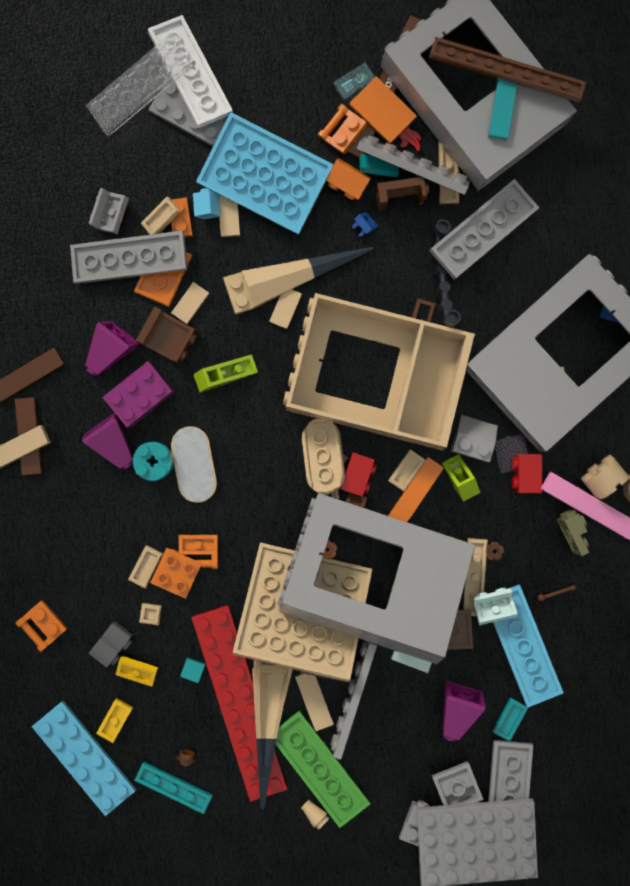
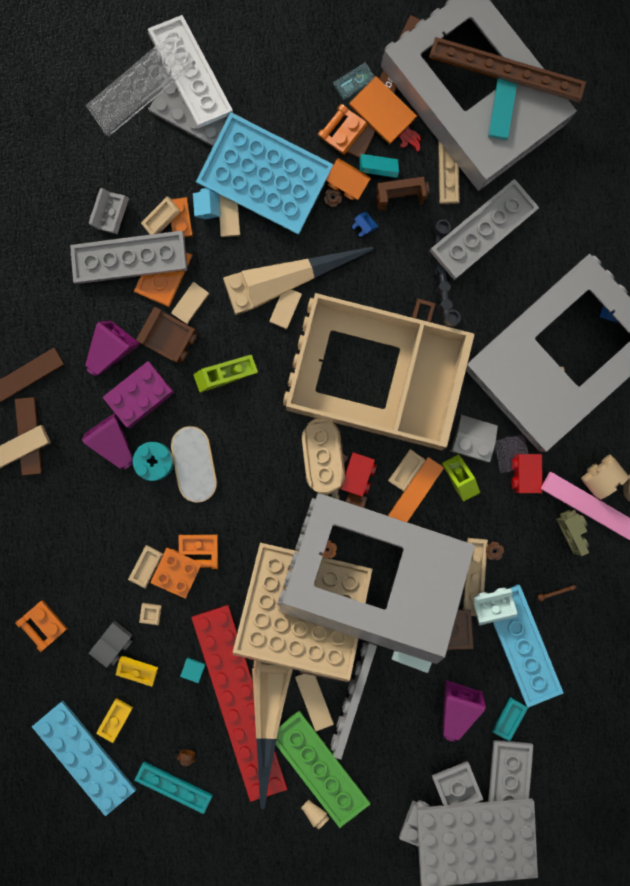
light grey plate [357,135,470,195] -> none
none -> reddish brown plate [324,189,342,207]

